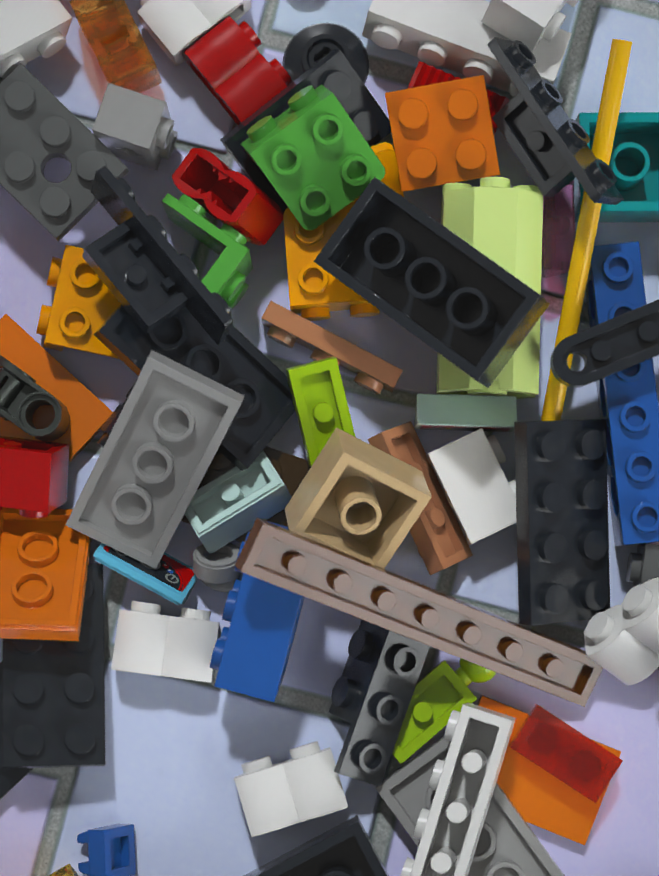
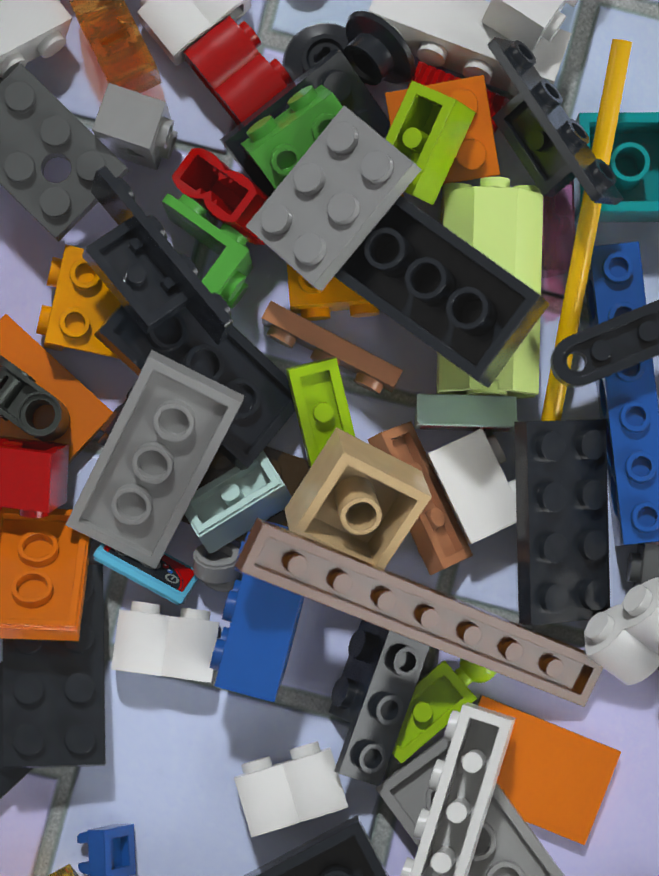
clear red plate [509,704,623,803] -> none
none -> light grey plate [246,106,422,291]
none -> black piece [343,11,416,85]
none -> lime brick [386,81,476,205]

